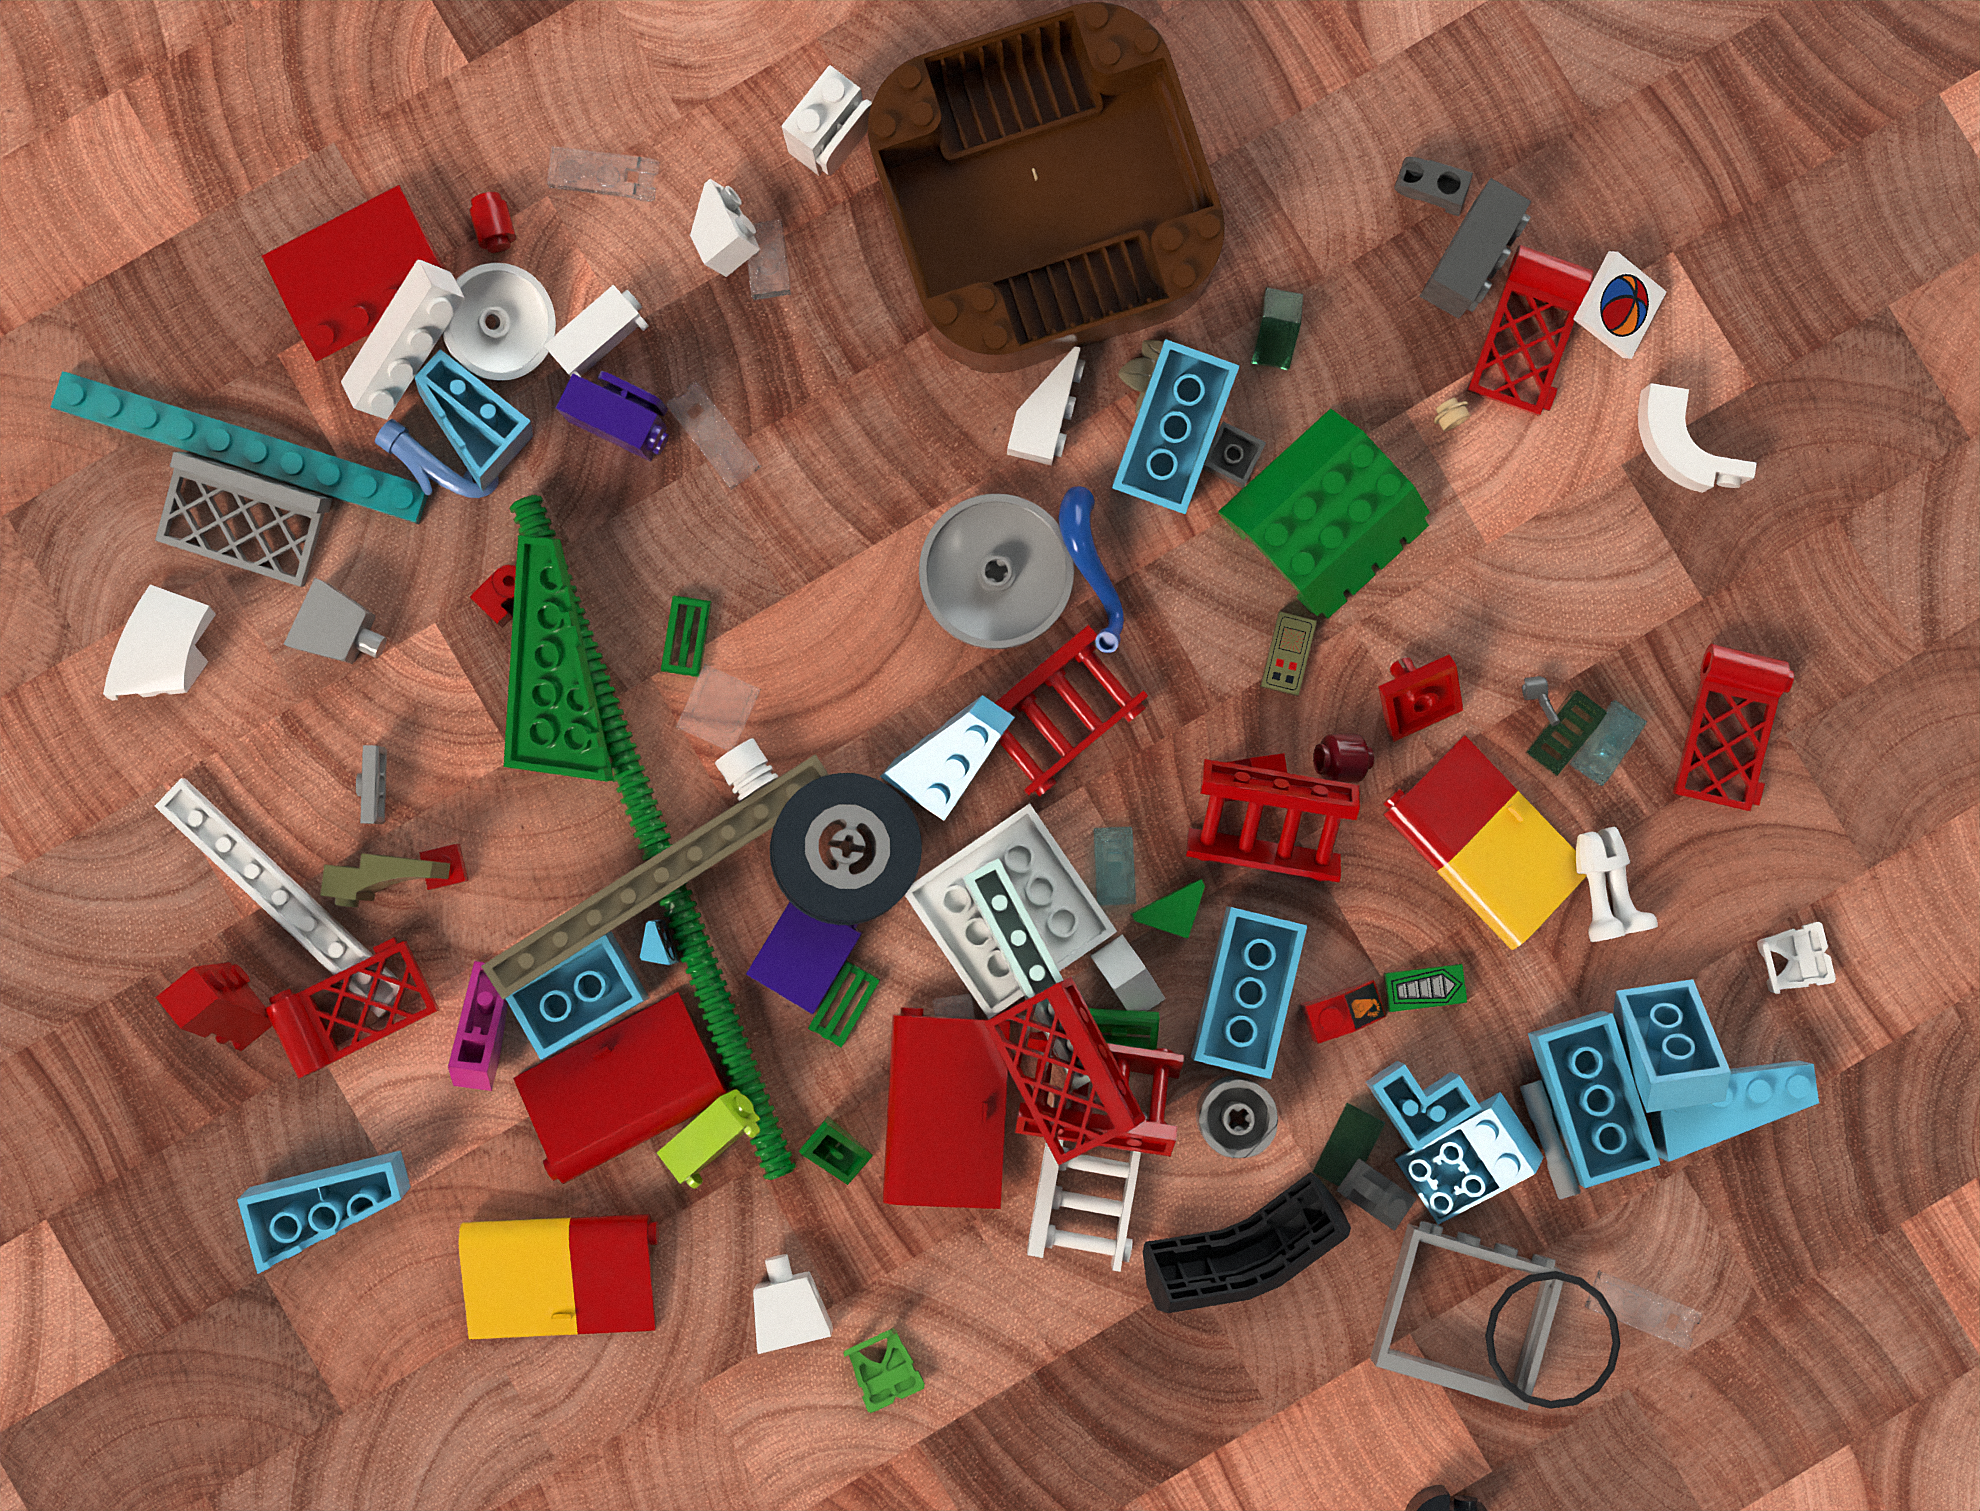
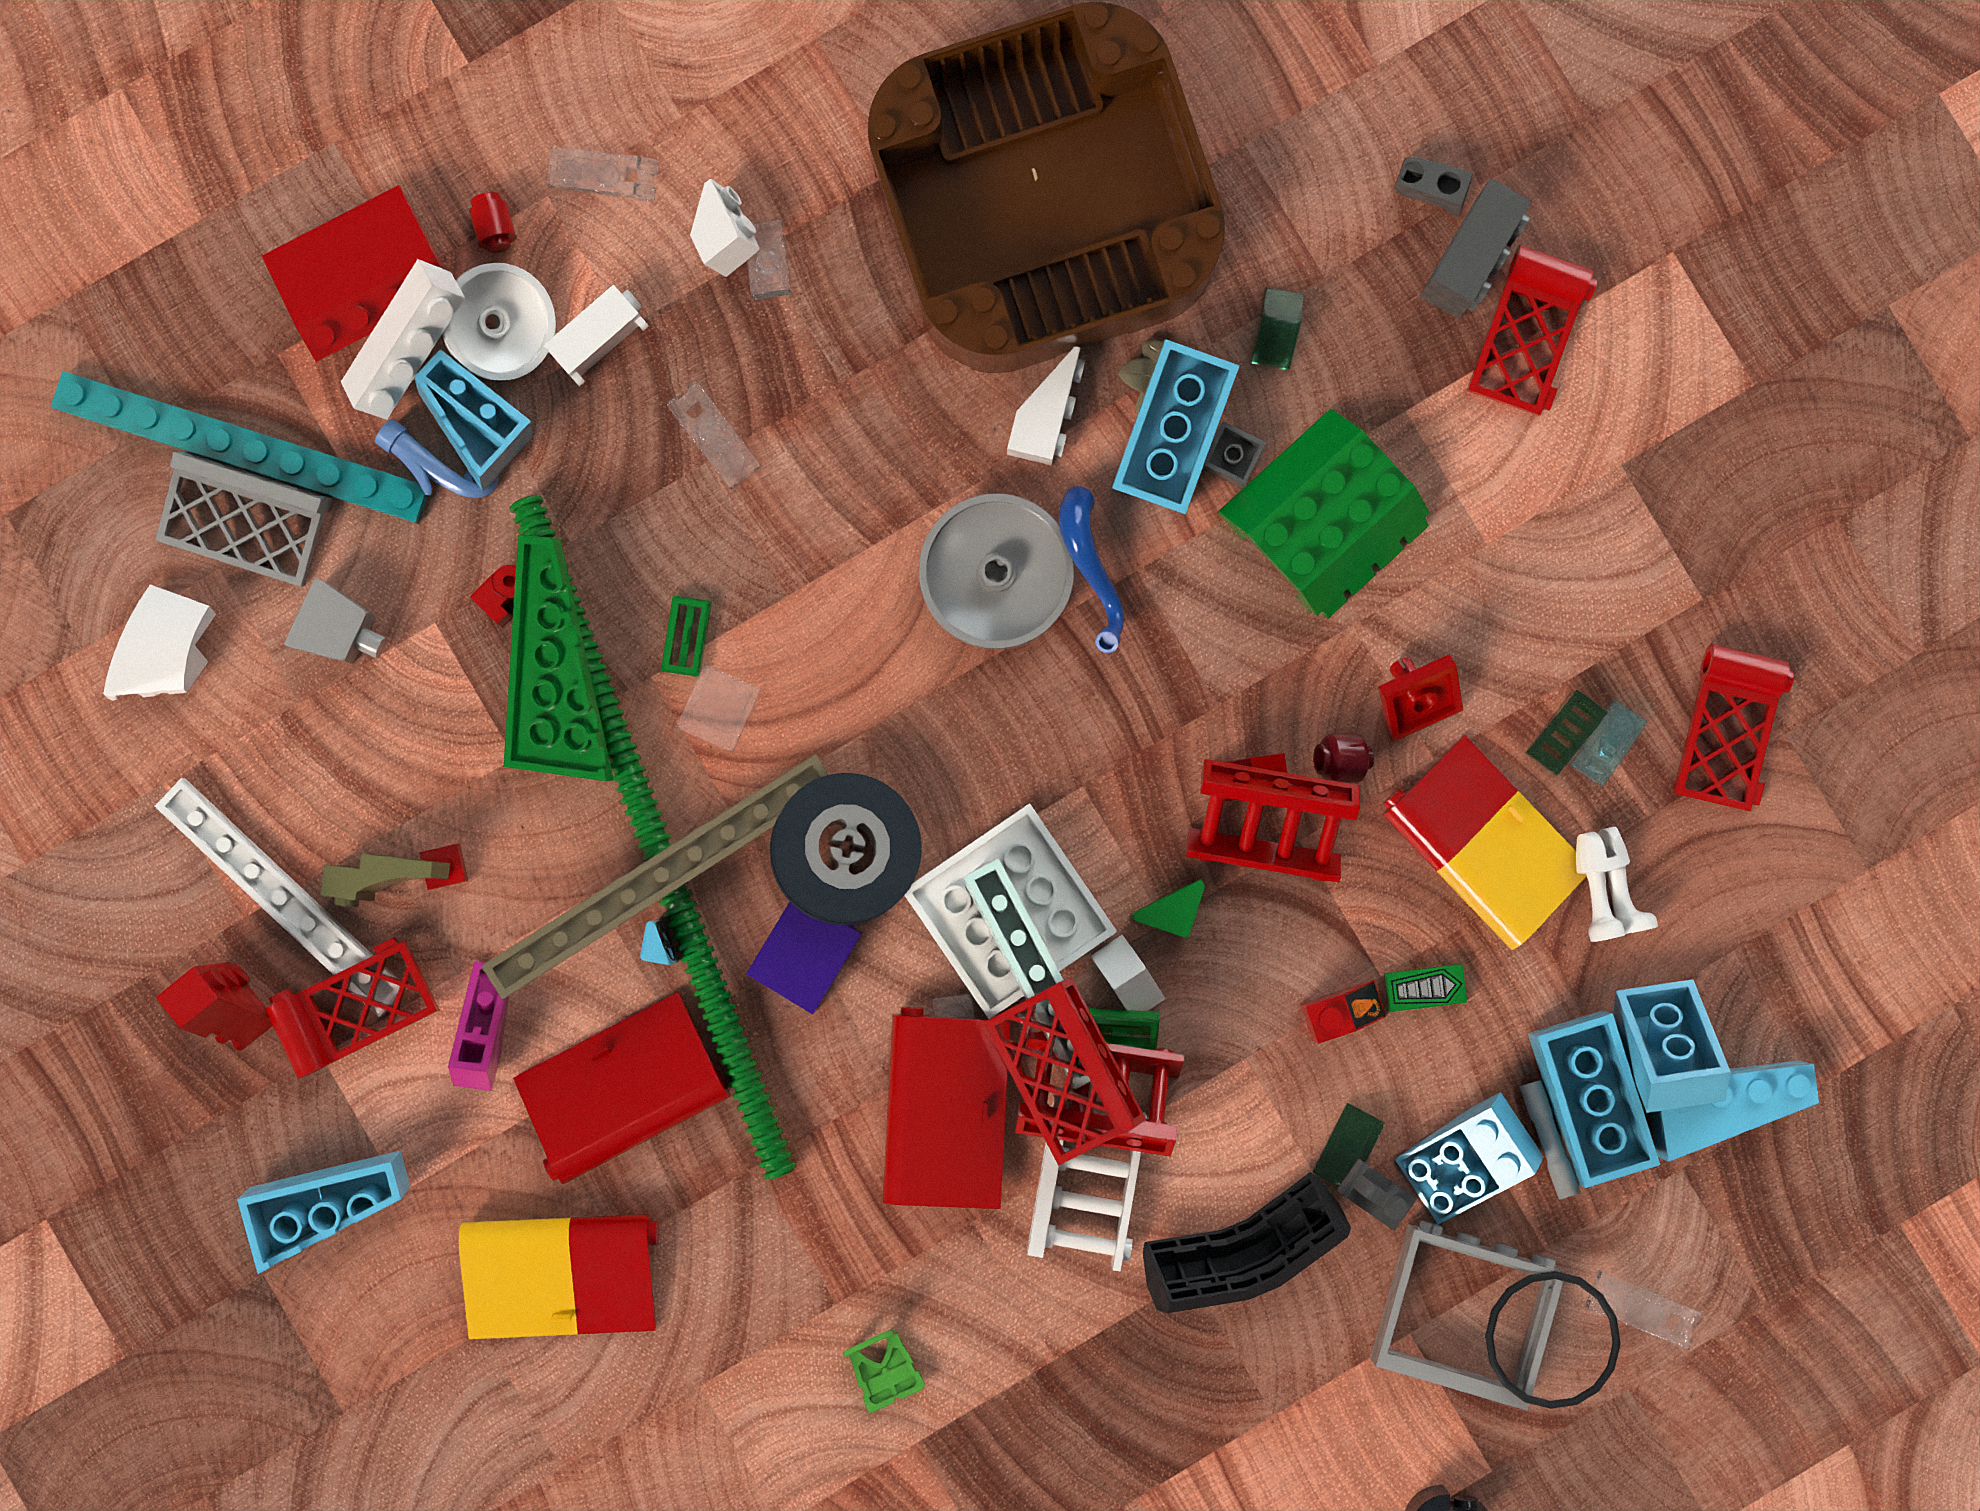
light grey plate [356,745,387,824] -> none
medium azure brick [505,931,649,1060] -> none
dark purple brick [556,371,669,462] -> none
lime brick [657,1089,760,1189] -> none
white piece [715,738,779,802] -> none
white torso [753,1254,833,1354] -> none
white brick [781,65,872,176] -> none
green slope [799,1116,873,1185] -> none
green tile [808,961,880,1048] -> none
wedge [880,695,1015,821] -> none
red fence [995,624,1148,797] -> none
clear light blue plate [1093,827,1136,905] -> none
medium azure brick [1191,906,1307,1079] -> none
light grey brick [1195,1075,1278,1158] -> none
olive tile [1260,611,1317,696] -> none
medium azure brick [1365,1061,1482,1152] -> none
tan plate [1434,398,1471,432] -> none
dark grey hand [1522,676,1560,726] -> none
tile [1573,251,1666,359] -> none
white arch [1638,383,1756,493] -> none
white piece [1757,922,1836,994] -> none

